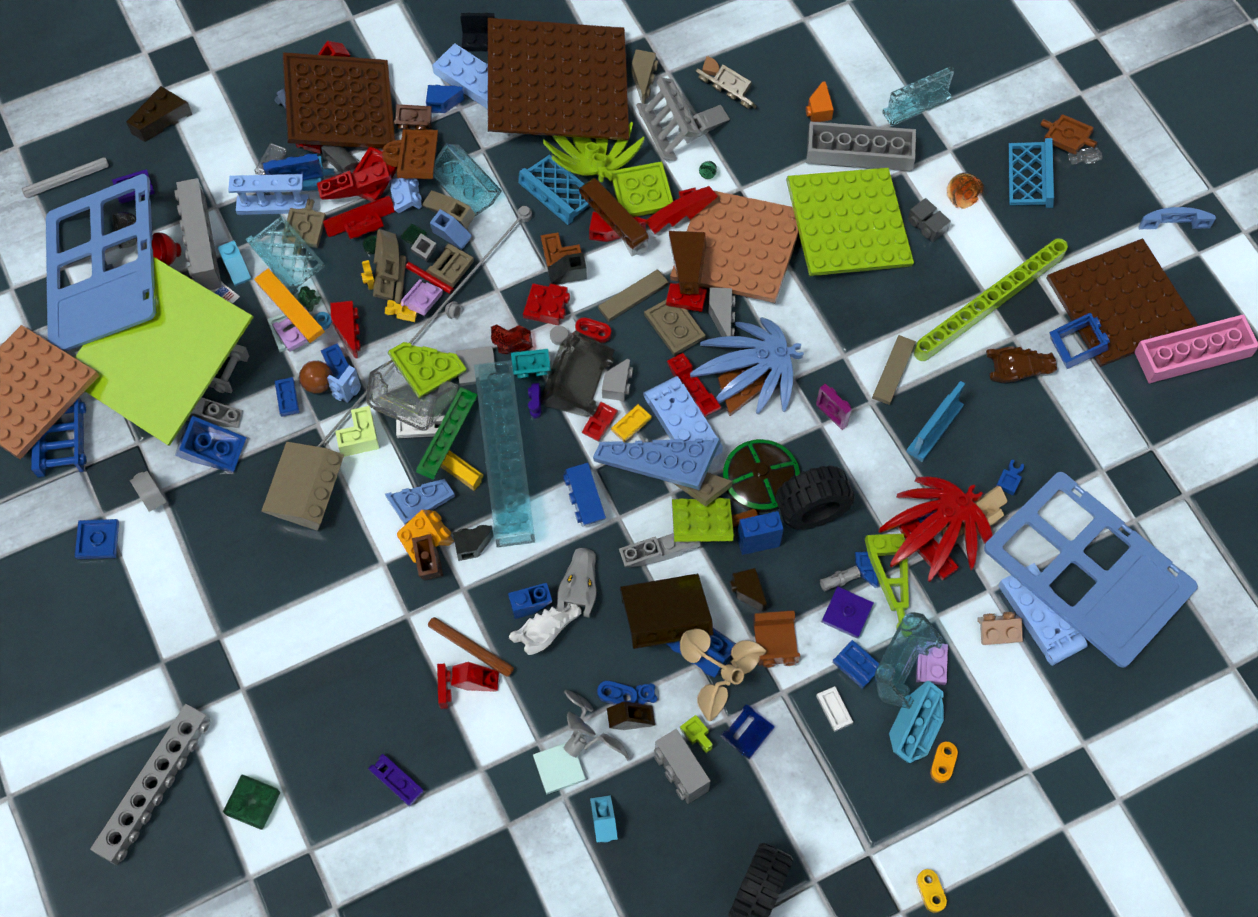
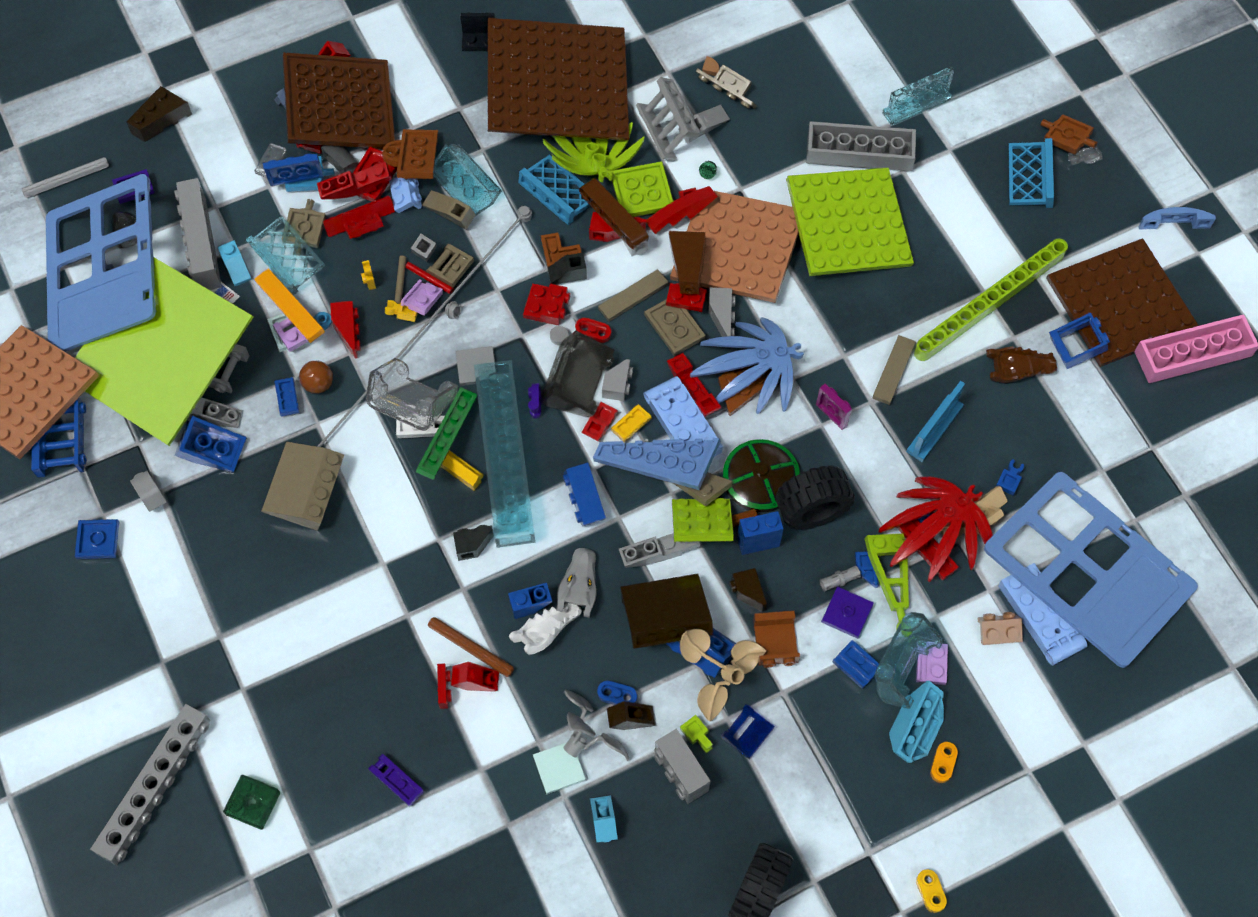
red piece [152,232,181,266] -> none
light blue fence [228,174,310,215] -> none
clear green tile [297,286,321,312] -> none
blue plate [320,343,349,379] -> none
light blue bracket [327,365,361,403] -> none
yellowish green panel [335,406,379,457] -> none
clear green tile [363,236,377,255] -> none
dark tan slope [373,229,399,300] -> none
medium blue wing [385,479,455,525] -> none
lime plate [387,342,466,399] -> none
reddish brown bracket [394,104,432,130] -> none
light orange bracket [397,509,454,563] -> none
clear green tile [401,223,427,246] -> none
reddish brown slope [412,534,443,581] -> none
blue slope [426,85,464,113] -> none
medium blue slope [430,209,472,250] -> none
light blue hinge [432,43,488,109] -> none
clear red brick [491,324,533,354] -> none
teal bracket [511,349,551,378] -> none
dark tan slope [632,49,658,104] -> none
blue plate [636,683,657,704] -> none
orange slope [806,82,834,122] -> none
white tile [816,686,853,732] -> none
dark grey piece [908,198,951,242] -> none
clear orange cylinder [947,172,984,209] -> none

